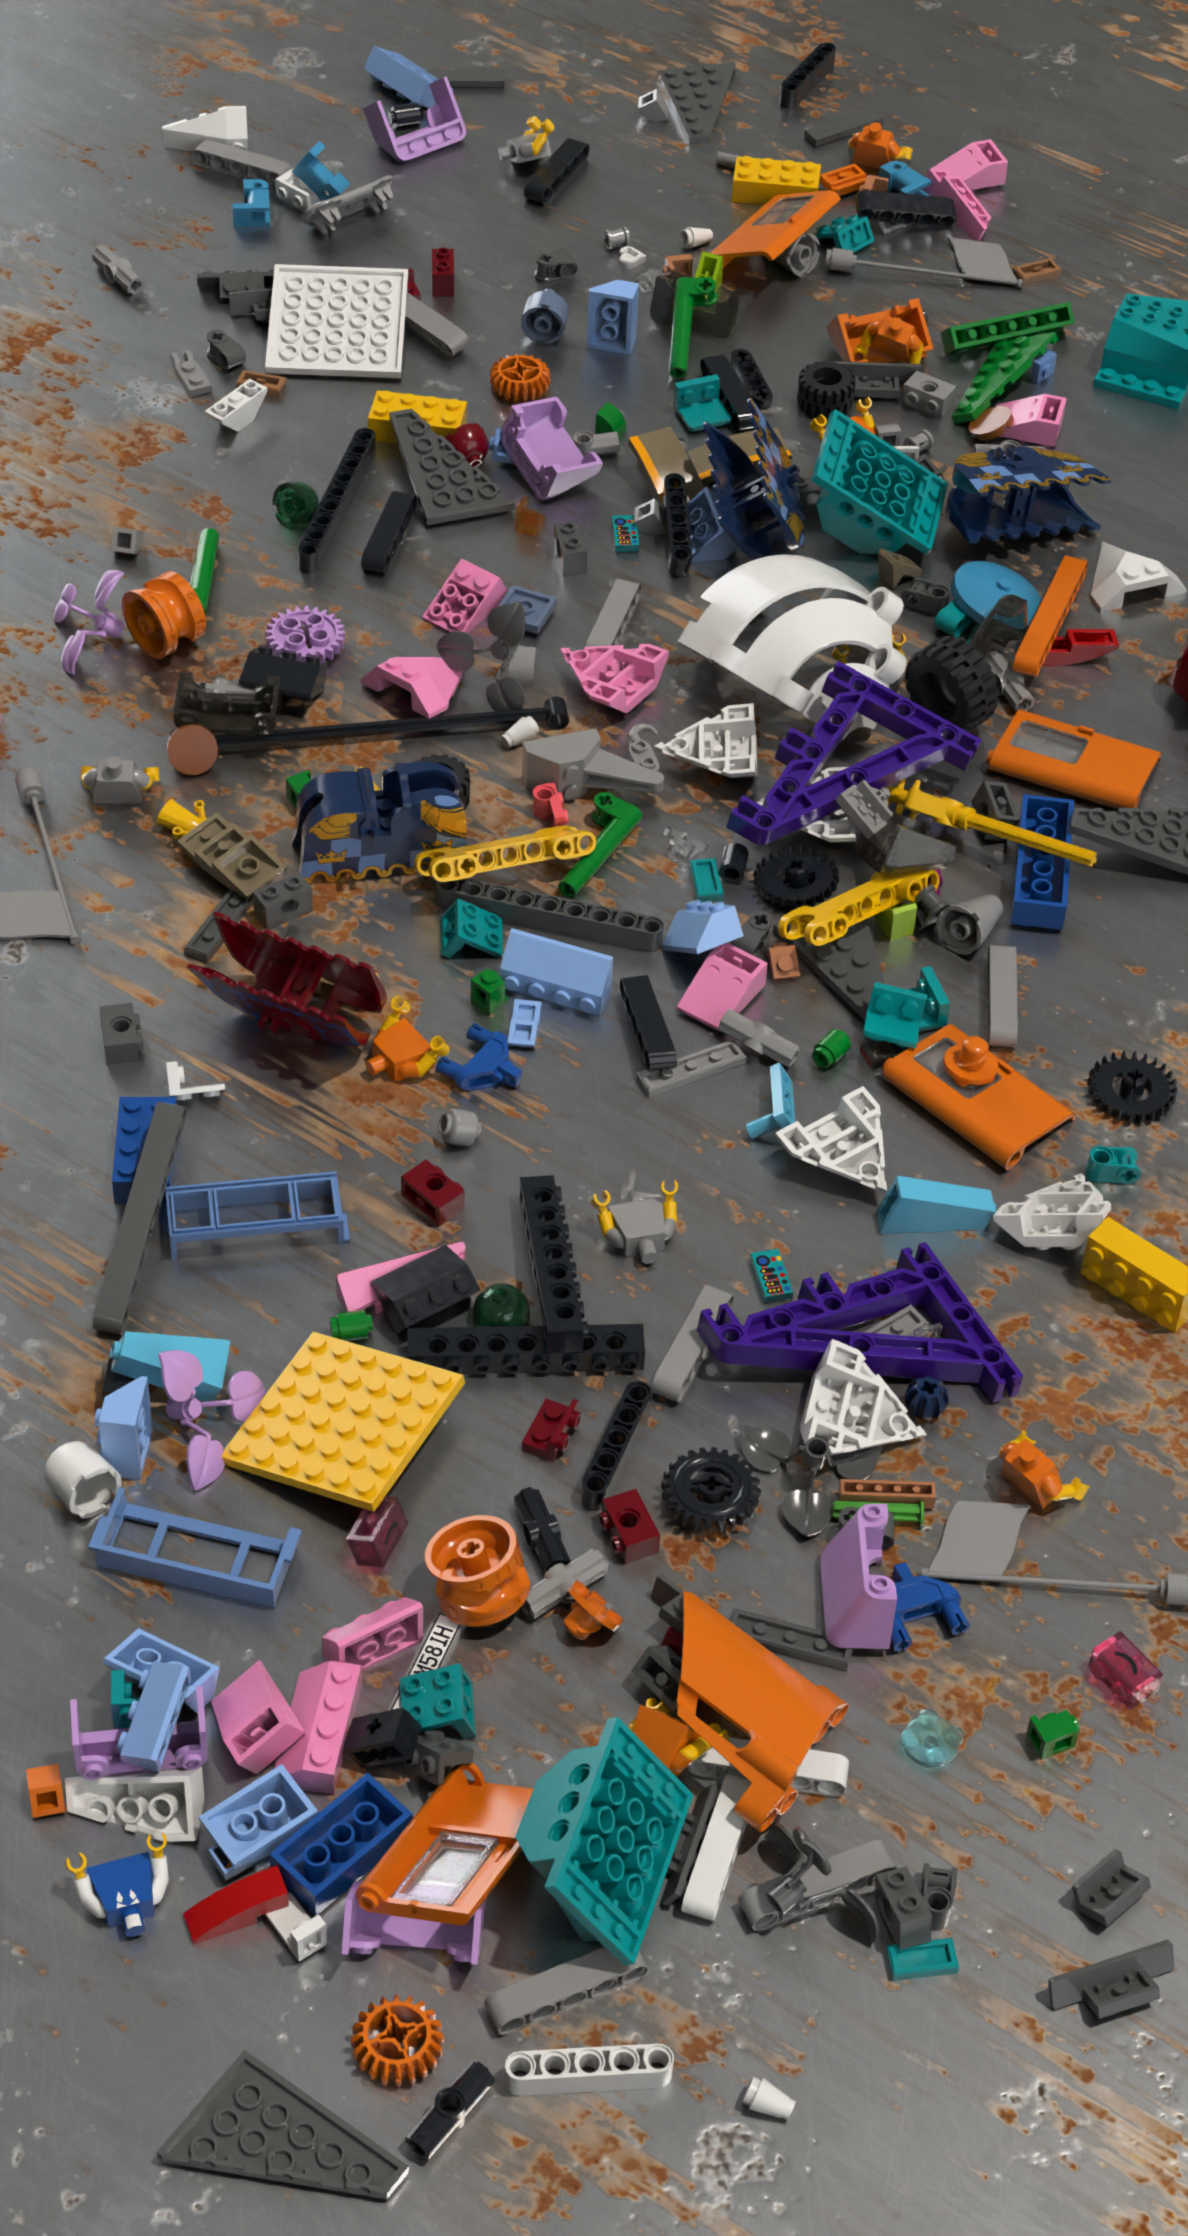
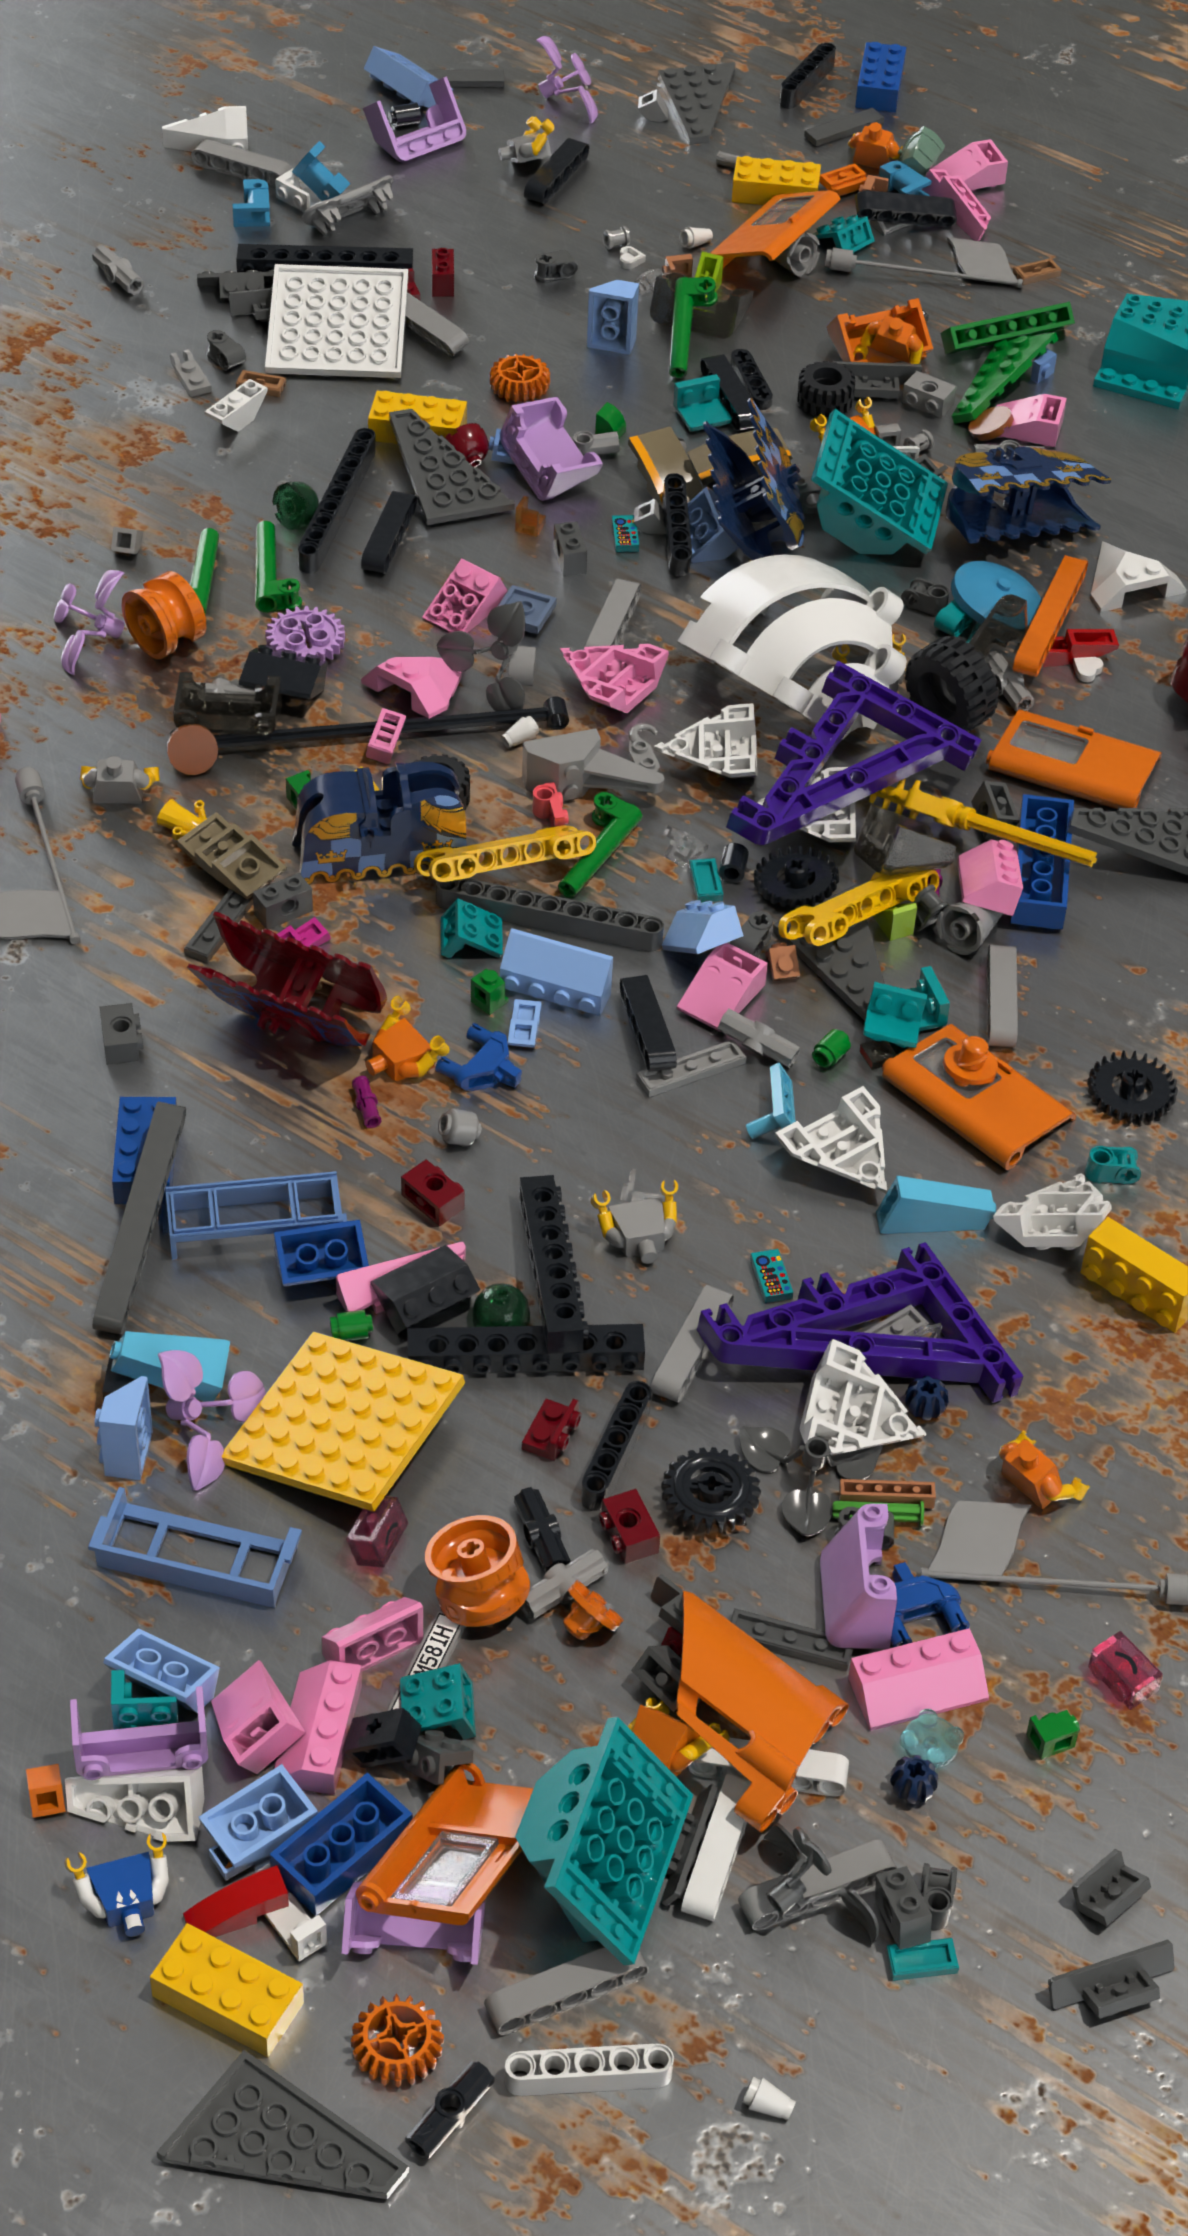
white cylinder [44,1441,122,1519] -> none
light blue slope [117,1662,191,1773] -> none
white bracket [165,1061,225,1100] -> none
sand blue brick [521,289,570,344] -> none
light grey slope [835,780,893,839] -> none
dark tan slope [878,549,923,589] -> none
none -> yellow brick [150,1923,304,2058]
none -> black brick [236,244,413,273]
none -> green axle [255,521,302,613]
none -> blue slope [274,1220,369,1287]
none -> dark pink slope [277,917,331,947]
none -> magenta pin [352,1076,382,1128]
none -> bright pink slope [366,708,406,764]
none -> lavender plant [536,36,598,124]
none -> bright pink slope [848,1628,989,1731]
none -> blue brick [855,42,906,112]
none -> dark blue piece [890,1755,939,1804]
none -> sand green helmet [898,126,945,176]
none -> bright pink slope [957,839,1023,916]
none -> white tile [1073,657,1103,683]

